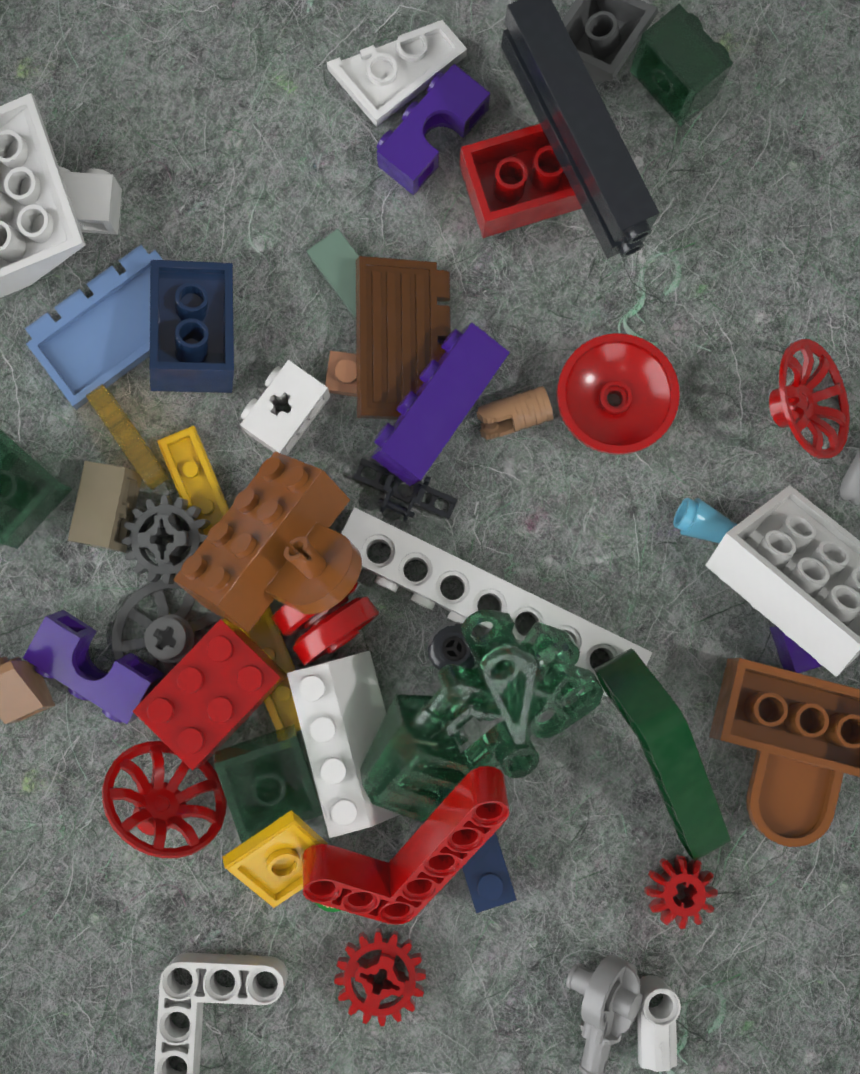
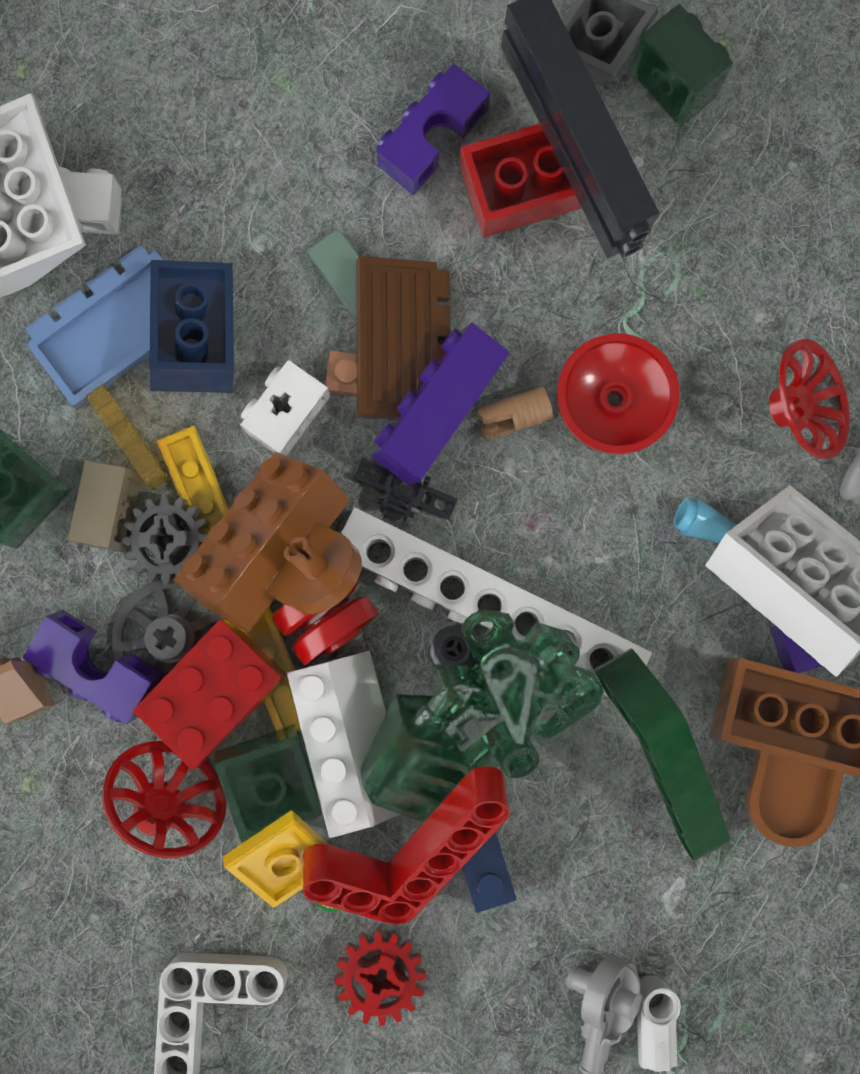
white wing [327,20,467,127] -> none
red gear [644,854,718,929] -> none

